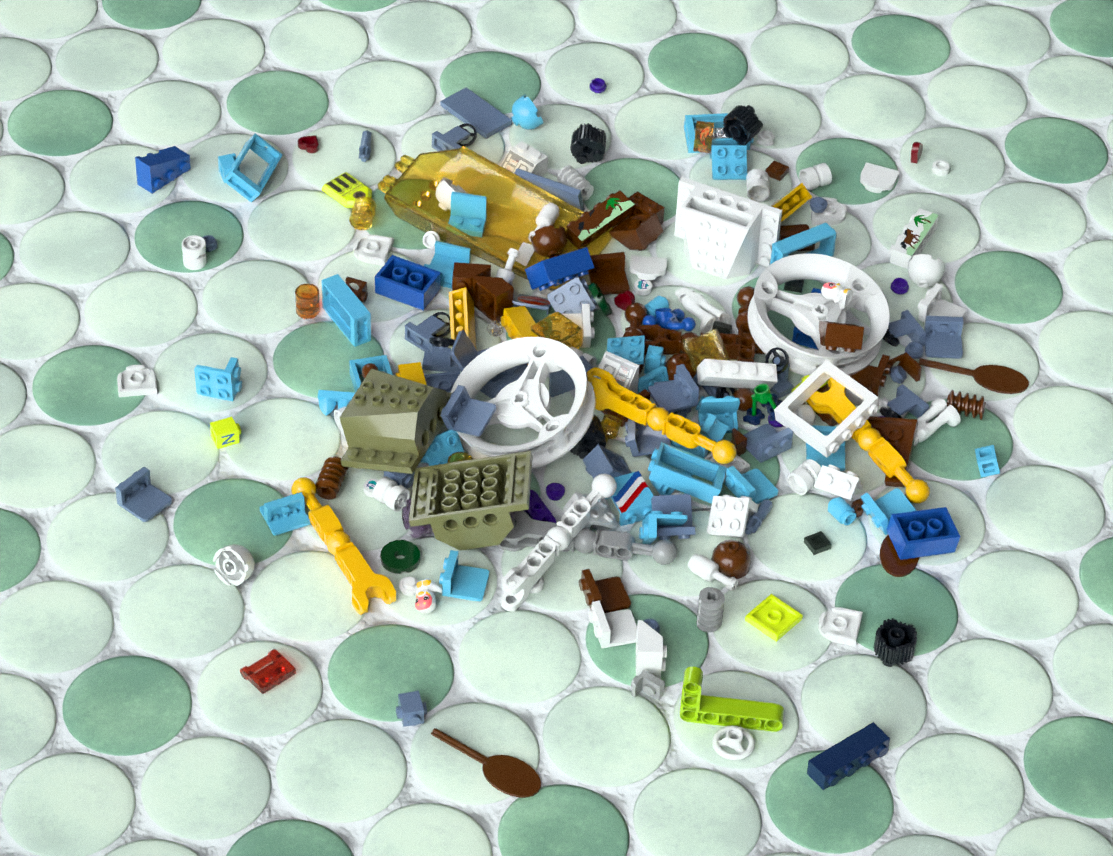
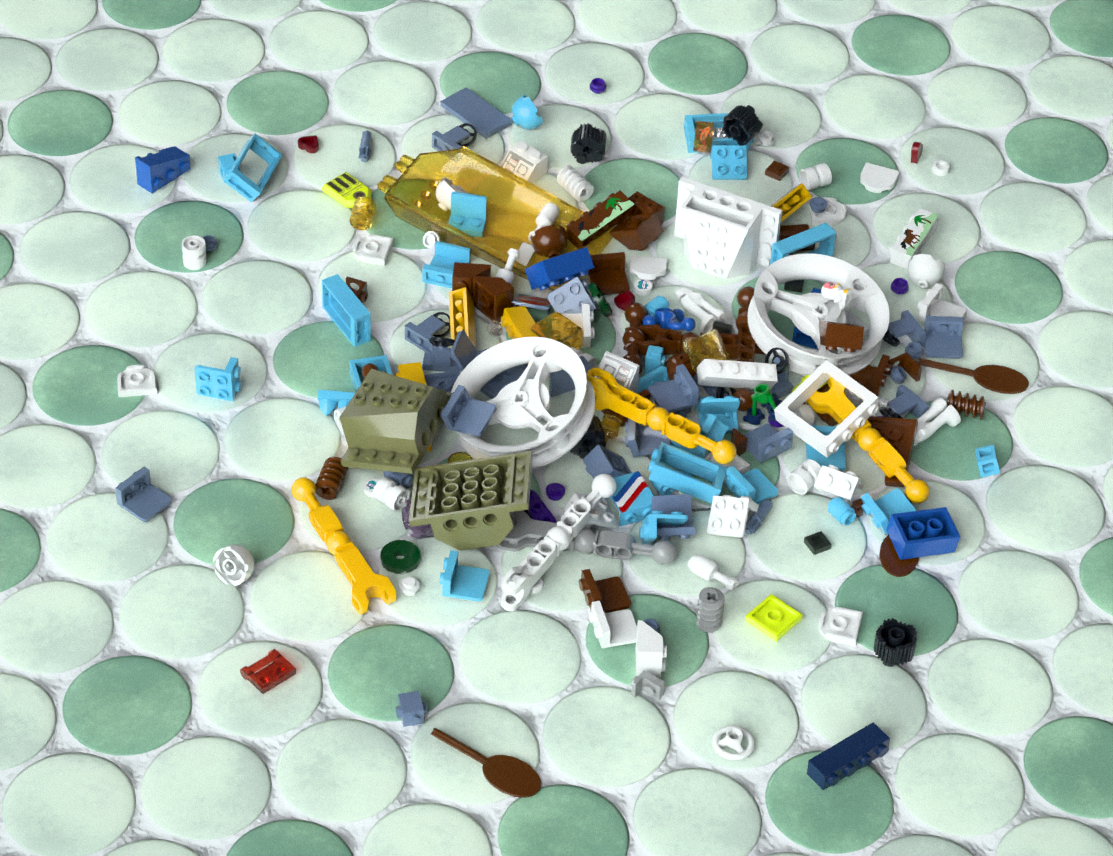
neon yellow brick [210,417,241,449] -> none
medium azure bracket [260,492,310,536] -> none
clear orange wheel [295,284,320,319] -> none
blue brick [375,255,441,311] -> none
animal [415,579,442,614] -> none
medium azure bracket [420,430,467,466] -> none
sand blue tile [514,168,585,214] -> none
medium azure bracket [607,336,645,364] -> none
lime beam [680,666,784,732] -> none
reddish brown cylinder [711,540,751,579] -> none
white wheel [746,169,770,202] -> none

